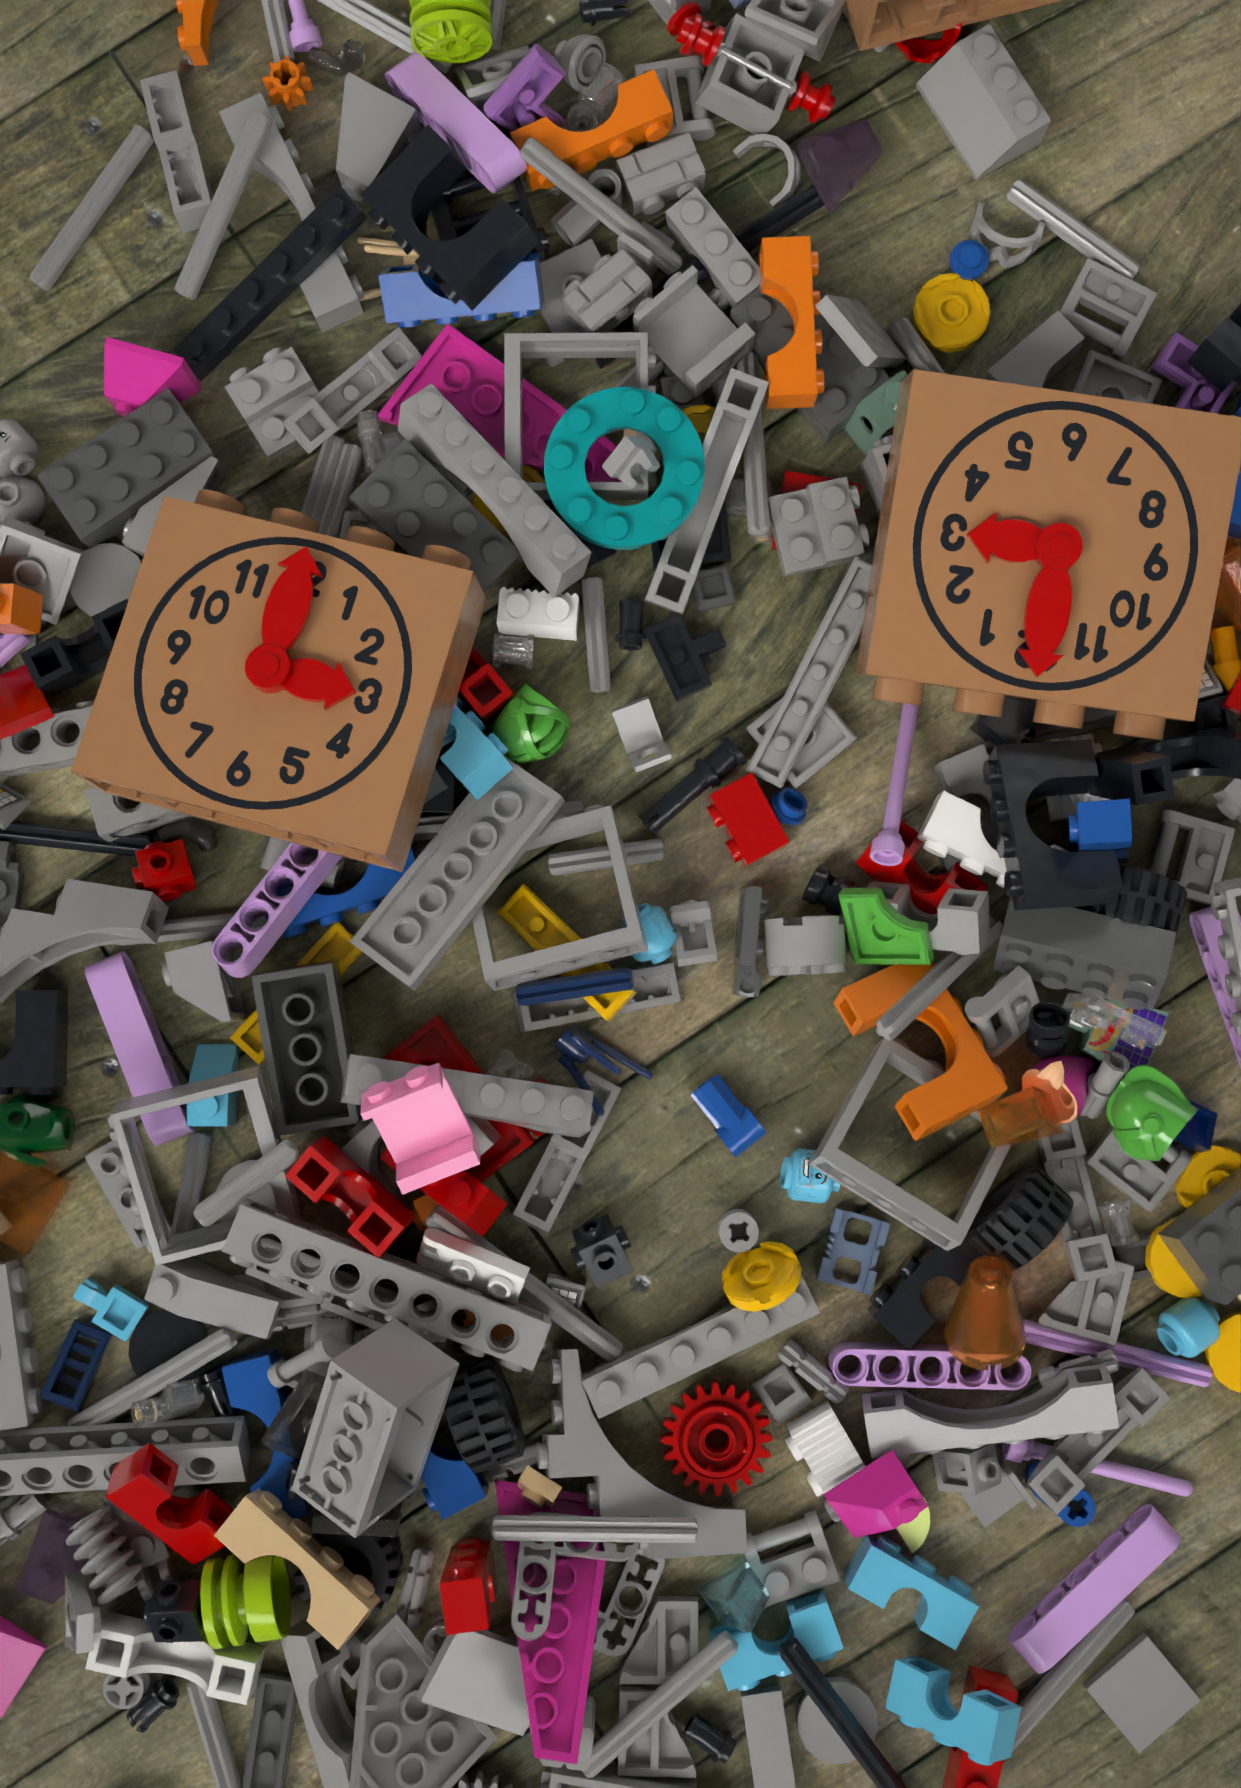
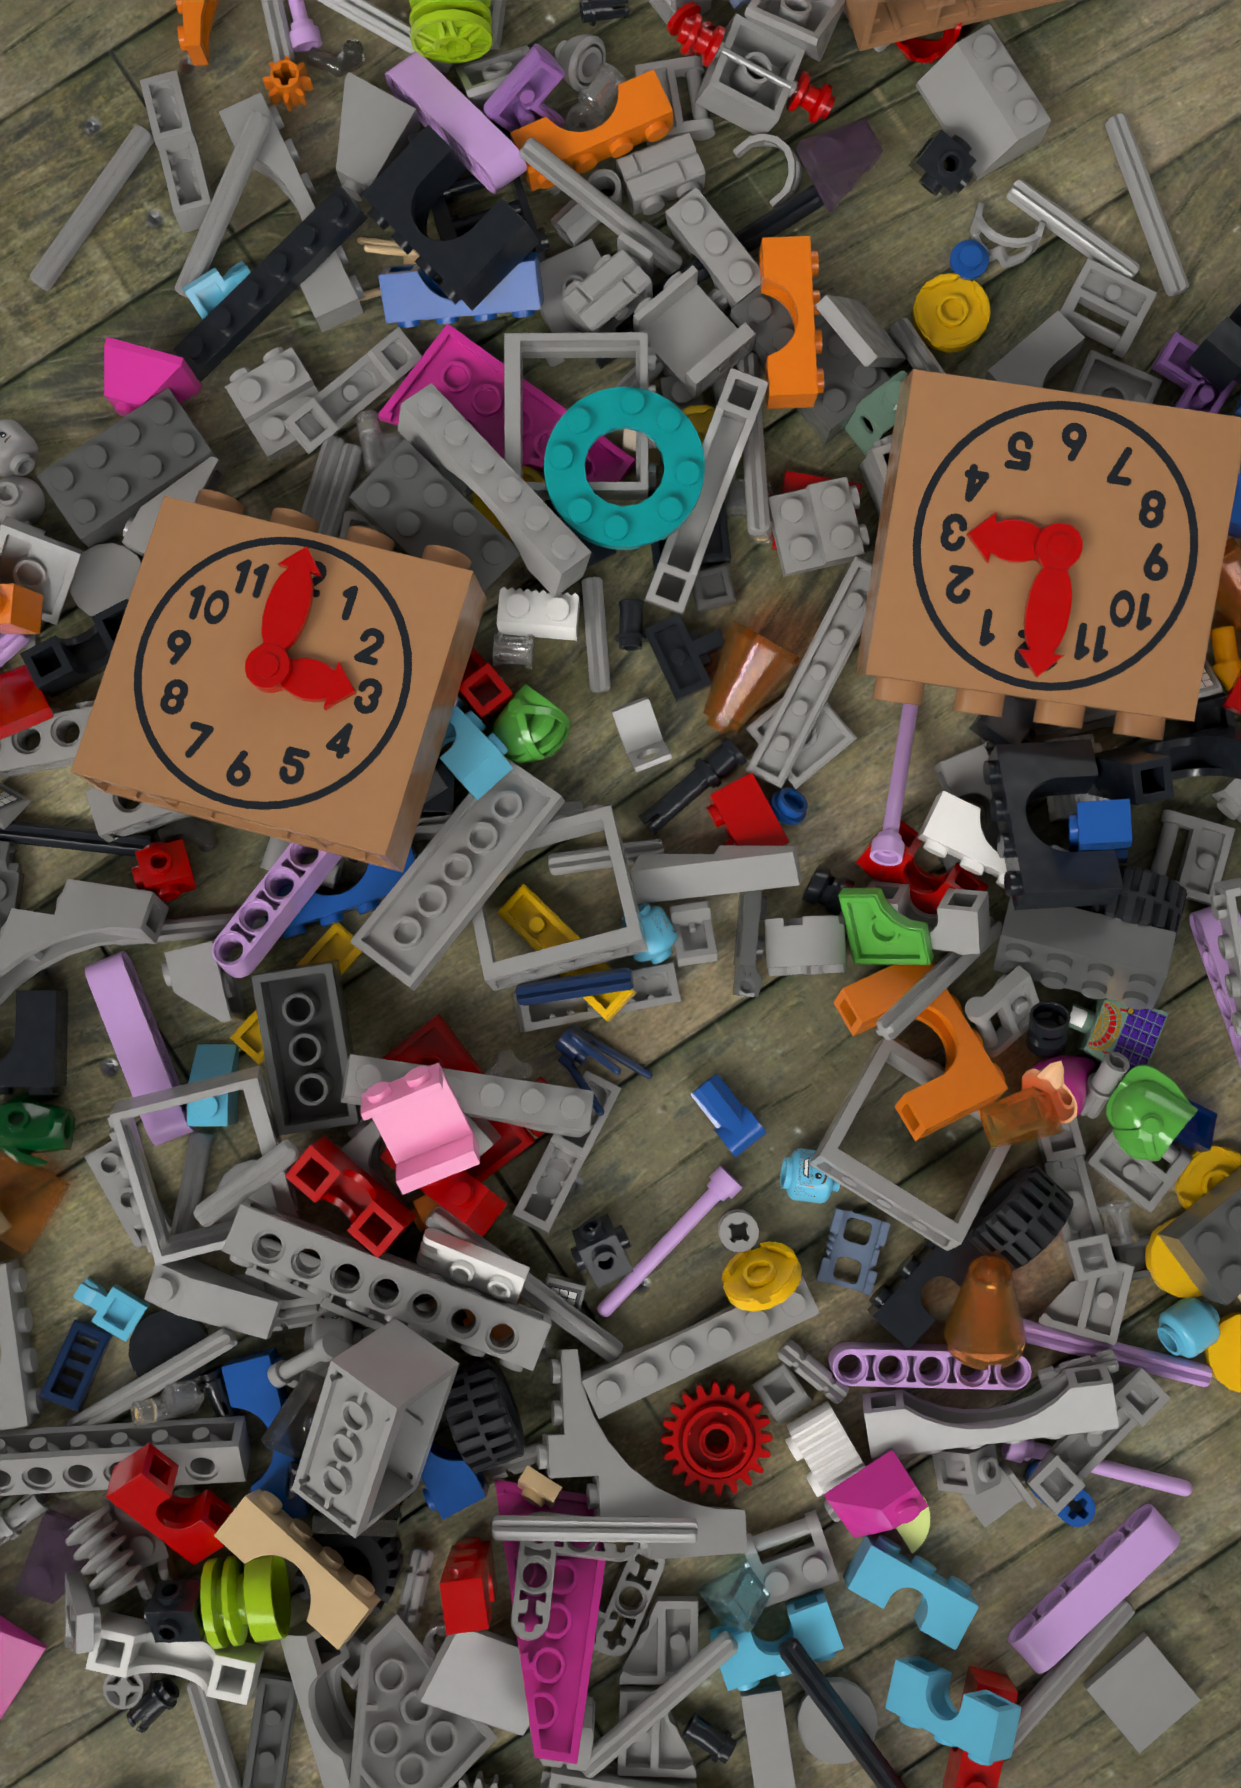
light grey tile [602,435,660,490] -> none
clear plate [1062,993,1168,1049] -> none
none -> medium azure plate [182,261,251,320]
none -> lavender piece [597,1165,743,1317]
none -> light grey slope [630,845,802,904]
none -> clear orange cone [703,620,802,735]
none -> black brick [908,129,977,196]
none -> light grey axle [1105,113,1189,297]

